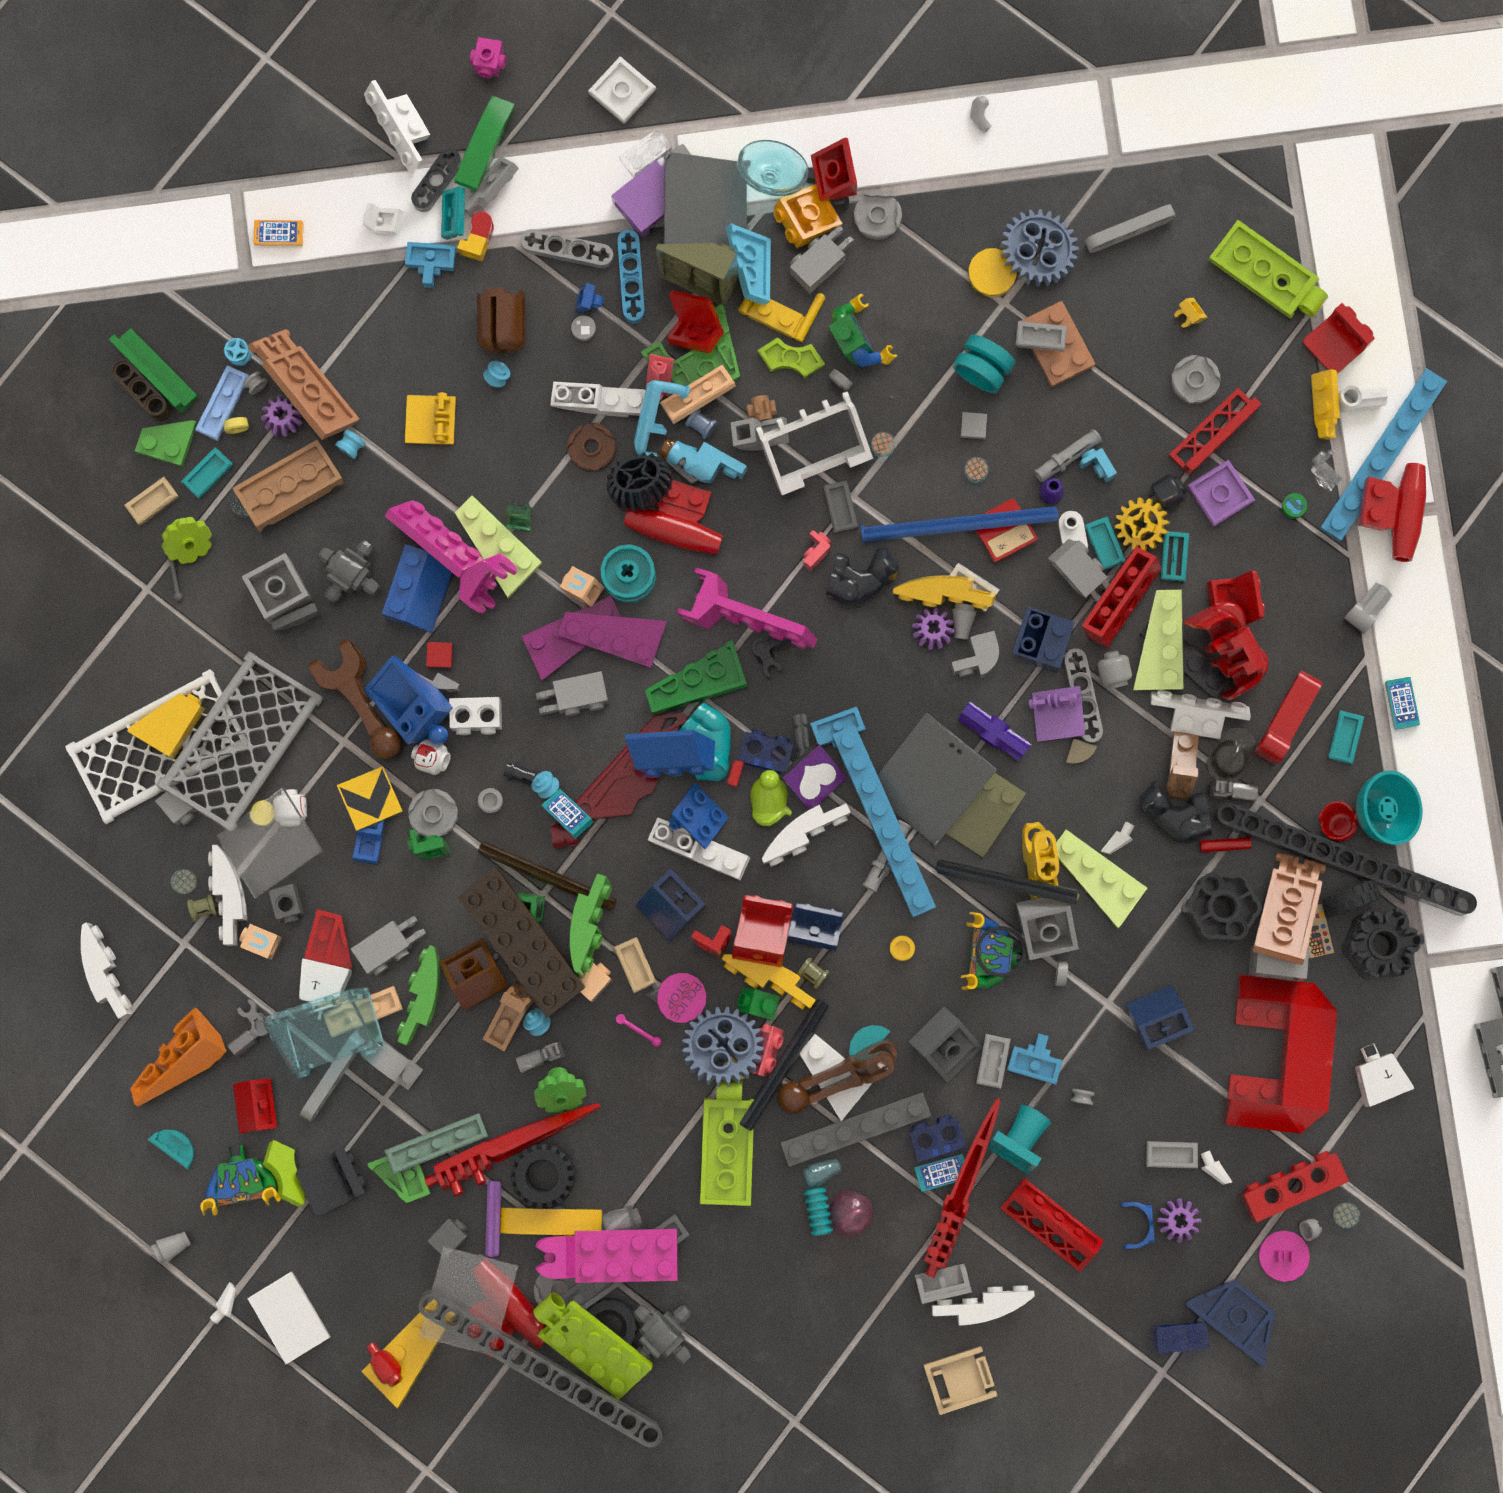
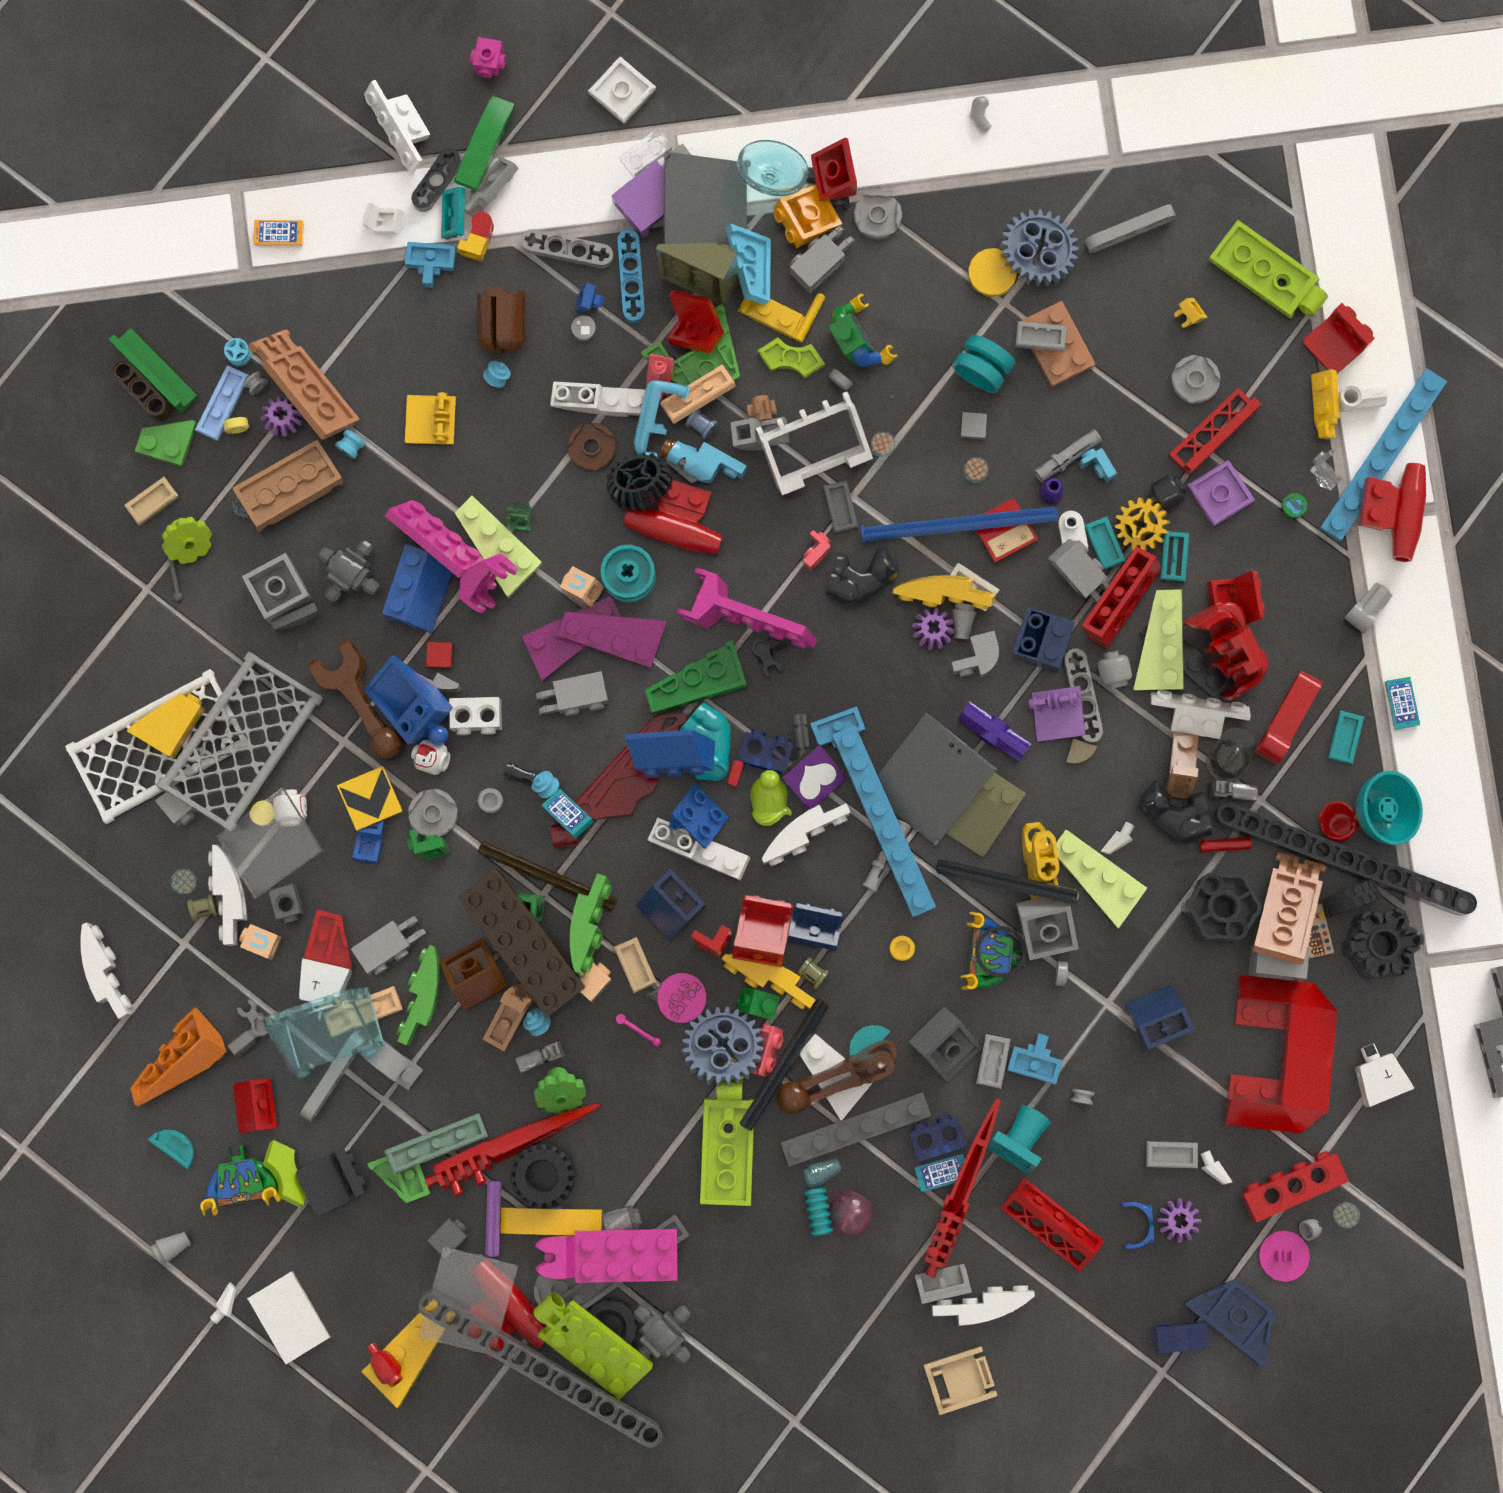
teal tile [181,447,234,500] -> none

